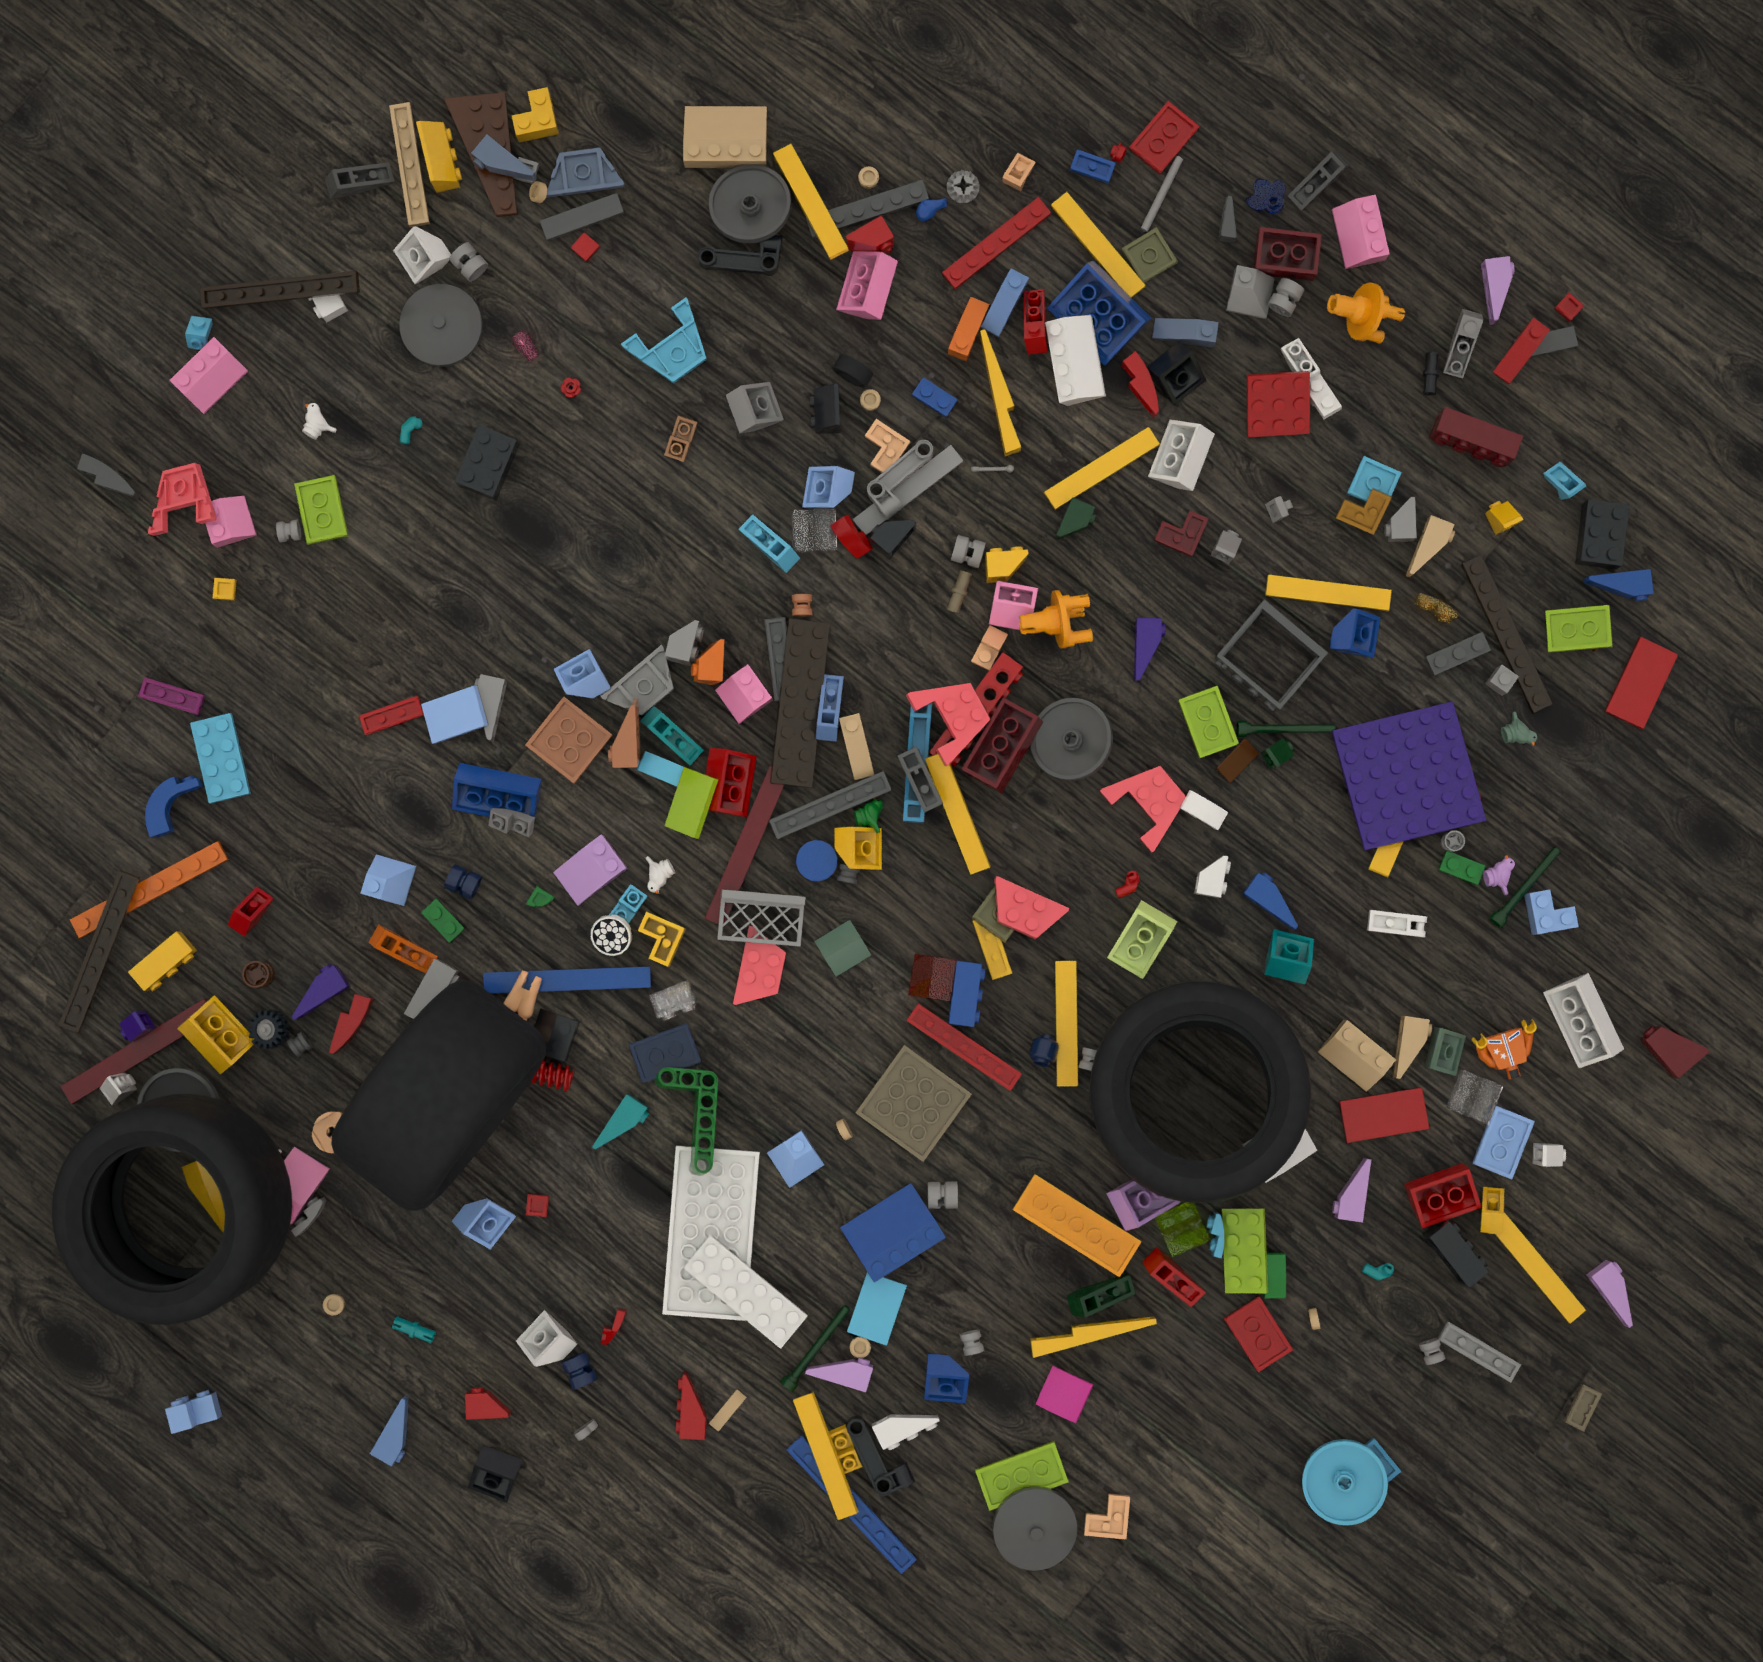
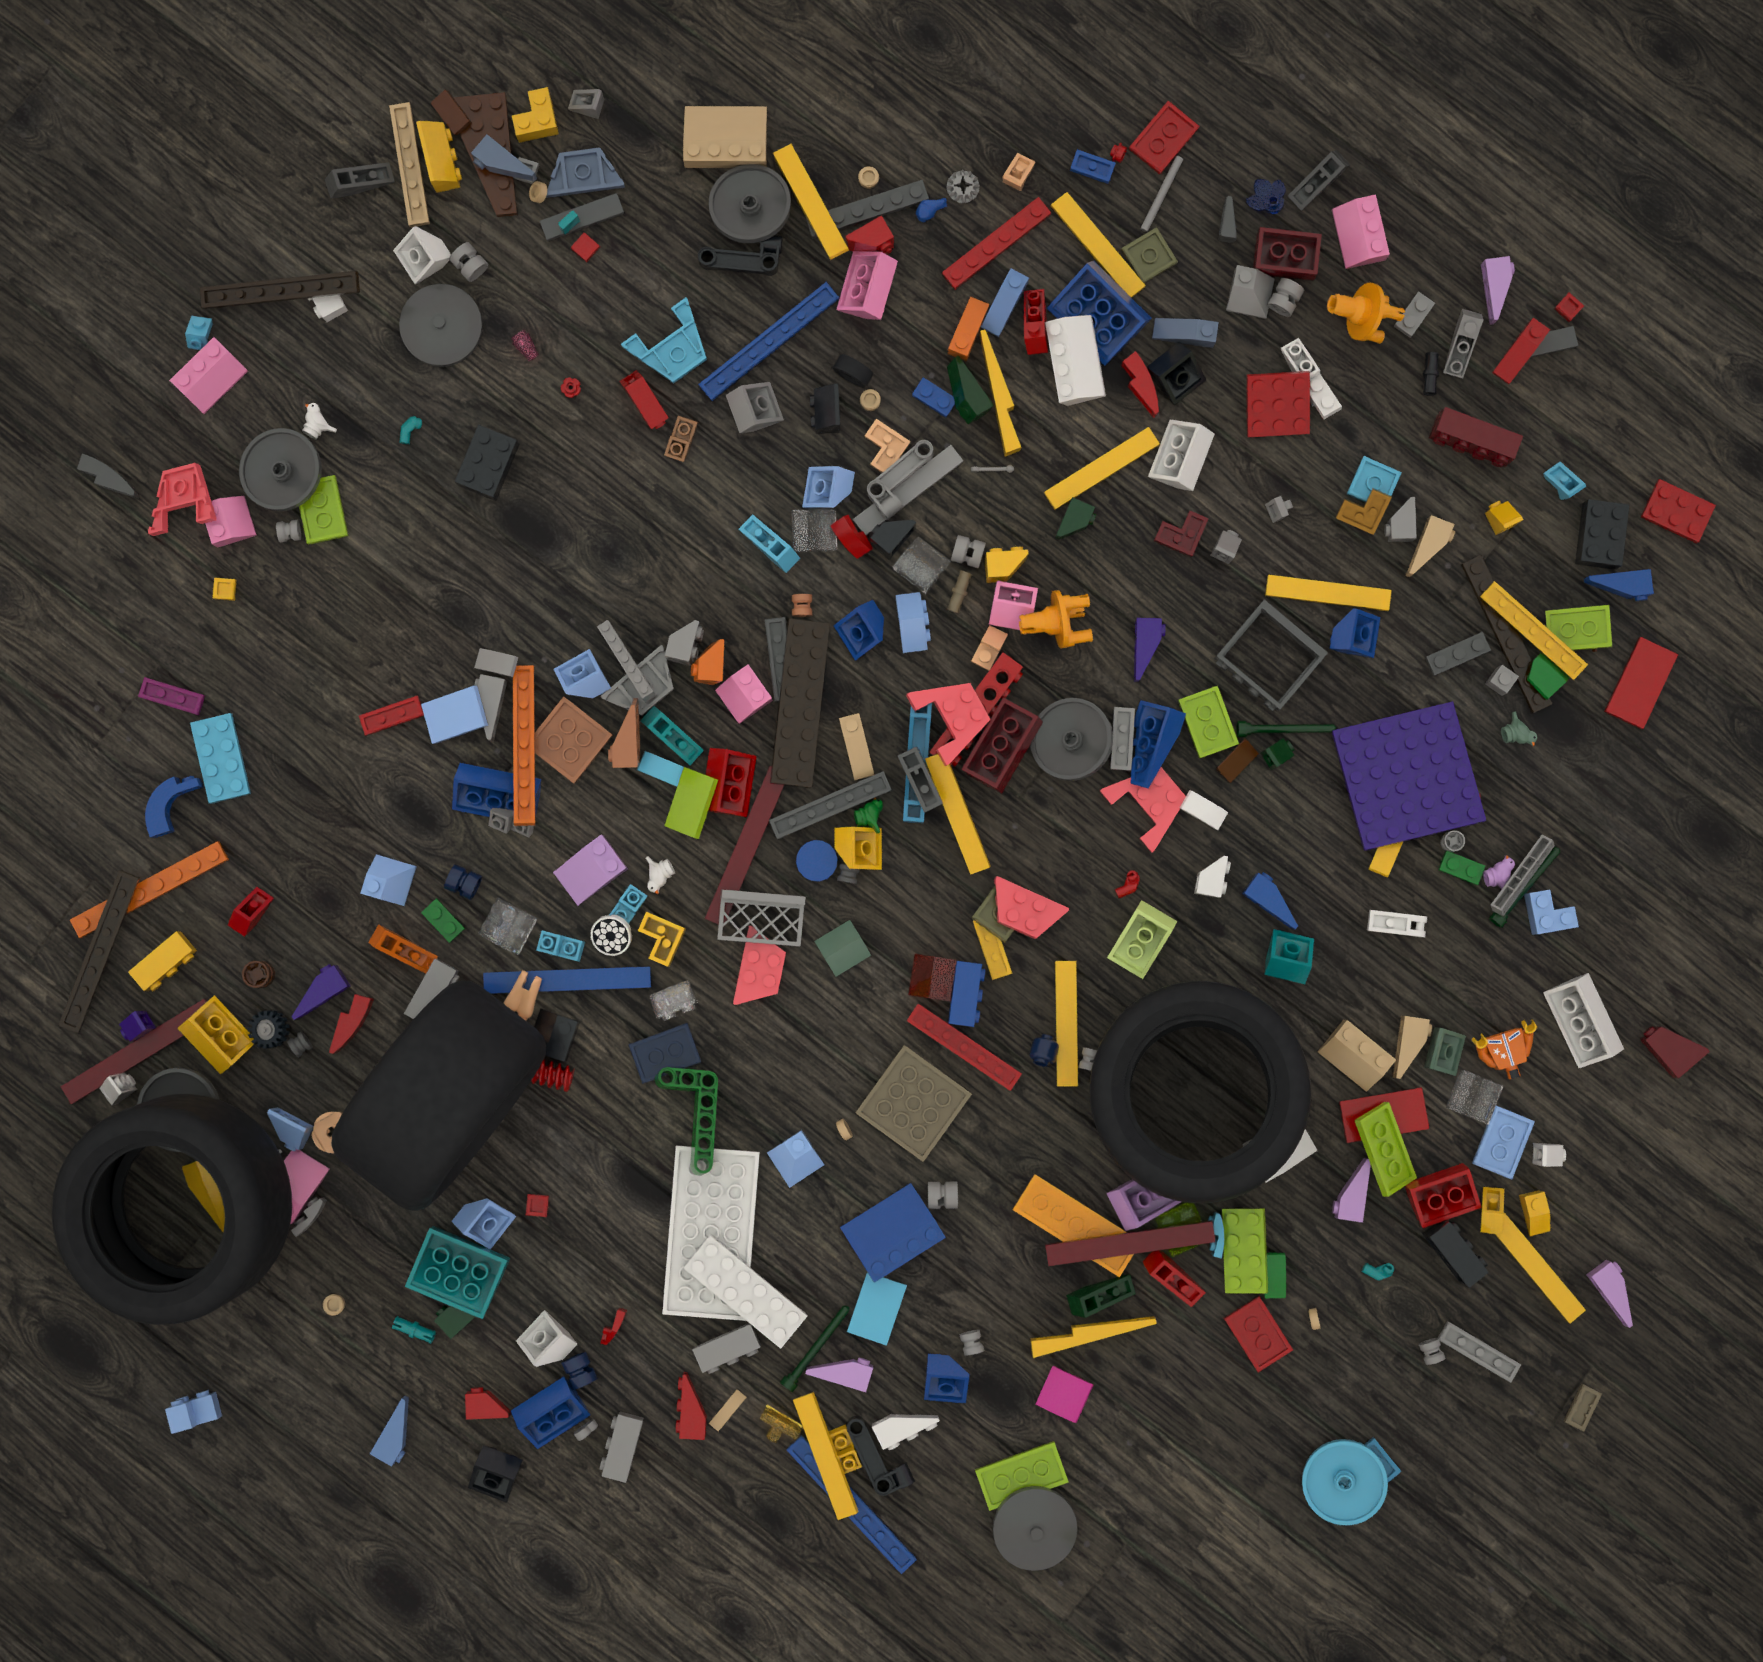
green tile [526,886,555,907] -> none
teal slope [592,1094,649,1149] -> none
medium blue slope [816,674,844,741] -> none
tan tile [850,1336,871,1358] -> none
light nougat plate [1084,1494,1130,1539] -> none
clear yellow slope [1415,593,1458,623] -> none
none -> dark grey dish [239,428,322,511]
none -> light blue slope [267,1107,314,1151]
none -> teal slope [405,1226,510,1319]
none -> reddish brown tile [431,89,472,136]
none -> dark green slope [434,1305,476,1339]
none -> light grey slope [474,648,518,677]
none -> clear slope [478,897,538,955]
none -> blue slope [511,1377,590,1449]
none -> orange plate [513,665,535,826]
none -> medium azure slope [536,931,585,962]
none -> teal tile [558,211,580,234]
none -> light grey slope [568,89,604,119]
none -> light grey piece [597,620,656,702]
none -> light grey brick [600,1411,644,1483]
none -> red slope [619,370,668,429]
none -> light grey brick [692,1323,761,1374]
none -> blue tile [698,282,839,401]
none -> clear yellow tile [760,1405,803,1442]
none -> blue slope [834,600,884,661]
none -> clear slope [893,536,951,594]
none -> light blue brick [896,592,931,653]
none -> dark green slope [947,355,994,424]
none -> dark red tile [1045,1220,1215,1266]
none -> light grey plate [1110,707,1135,771]
none -> blue wedge [1131,700,1186,788]
none -> lime plate [1354,1102,1417,1197]
none -> light grey plate [1394,291,1435,338]
none -> yellow tile [1480,581,1588,680]
none -> light grey piece [1491,835,1555,916]
none -> yellow slope [1519,1190,1550,1236]
none -> green slope [1527,653,1570,700]
none -> red plate [1641,479,1716,543]

